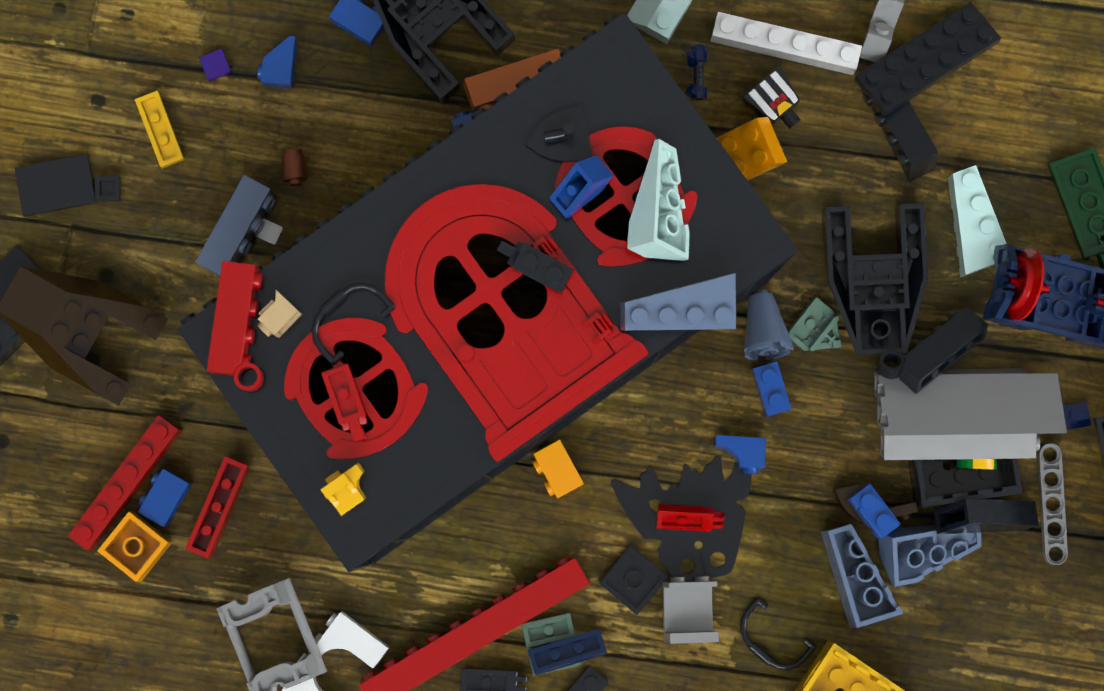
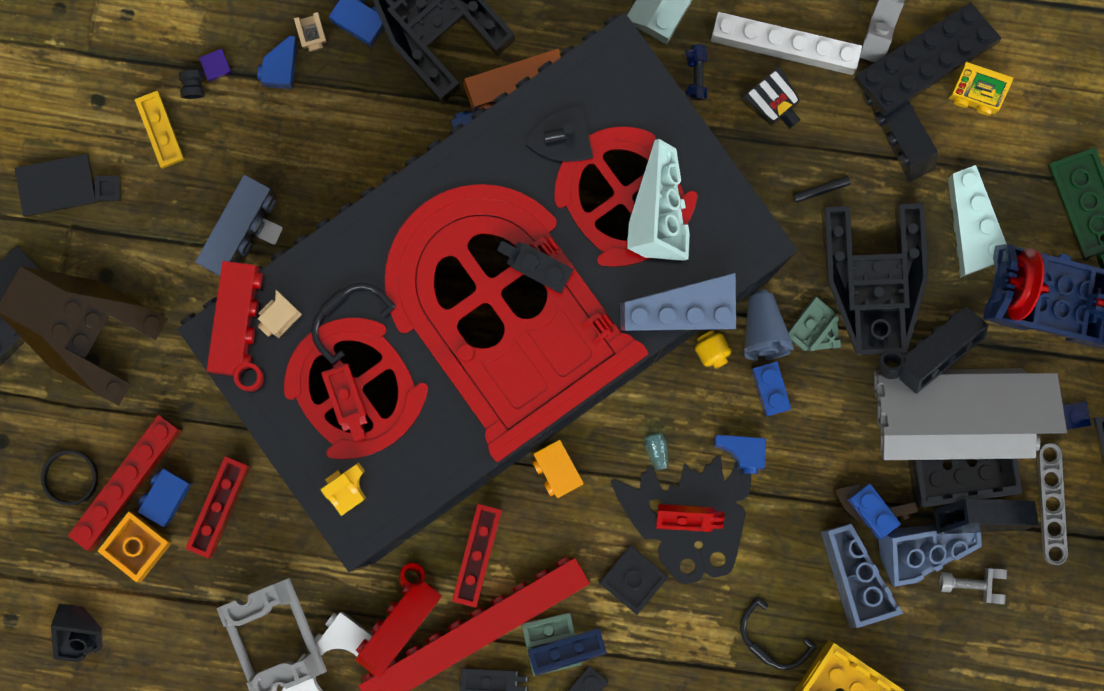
copper brick [281,149,308,186] -> none
blue slope [549,155,614,218] -> none
light grey panel [662,576,719,644] -> none
light orange brick [717,117,787,181] -> none
piece [957,459,997,469] -> none
none -> black tyre [41,450,99,505]
none -> black slope [51,604,103,662]
none -> black wheel [179,70,205,99]
none -> tan window [294,12,327,52]
none -> red hinge [355,563,442,679]
none -> red brick [452,504,502,608]
none -> clear light blue cone [643,433,669,471]
none -> yellow head [695,330,732,369]
none -> black piece [793,176,851,203]
none -> light grey bar [939,568,1007,604]
none -> yellow slope [948,62,1013,116]

